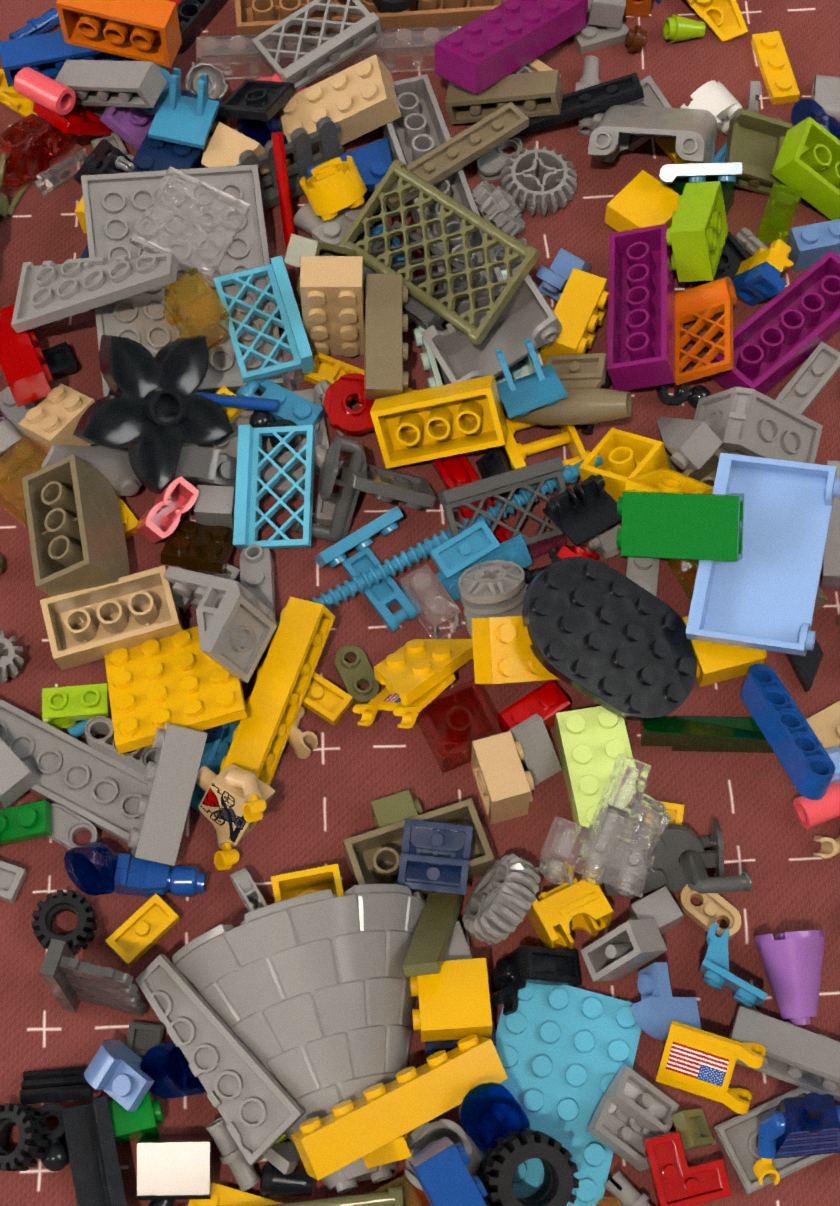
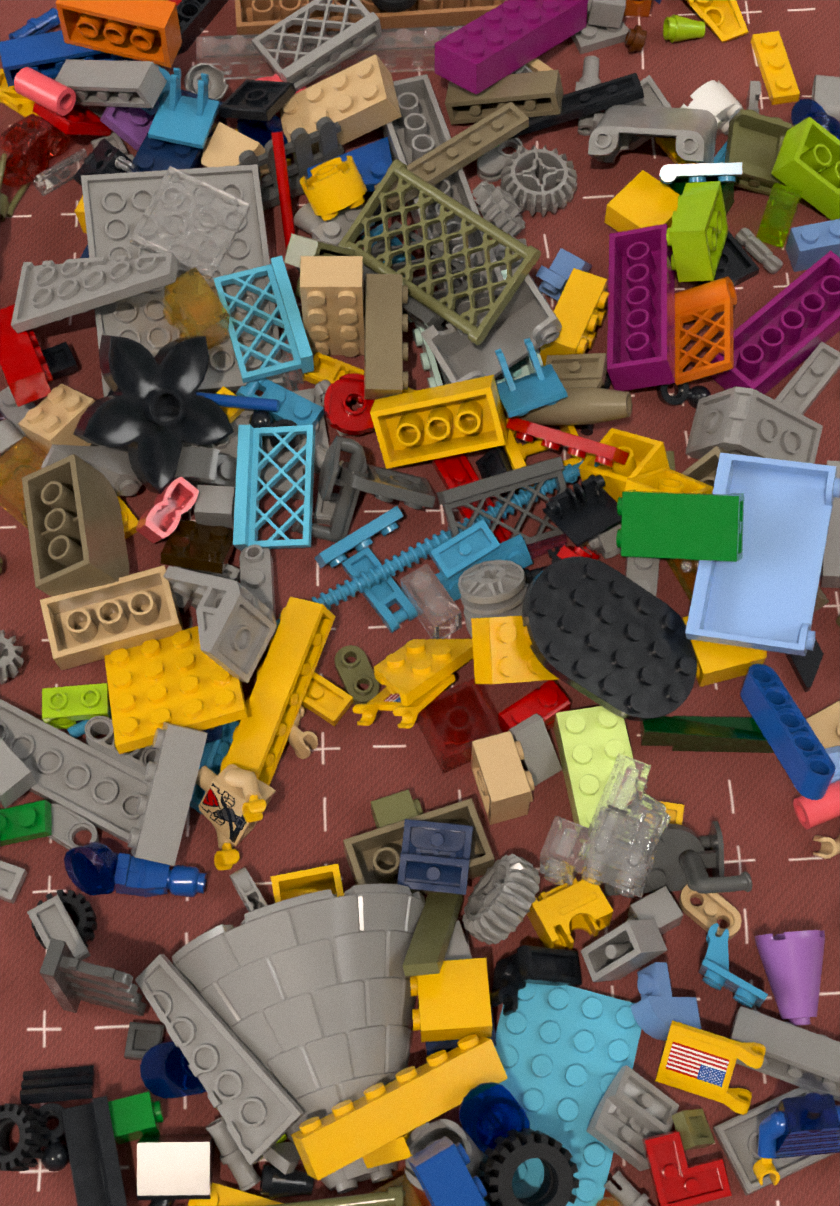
medium blue brick [84,1040,154,1112] -> none
yellow plate [105,893,180,967] -> none
light grey slope [657,416,723,470] -> none
blue hips [732,239,794,307] -> none
none -> light grey tile [27,895,91,961]
none -> red plate [506,417,629,467]

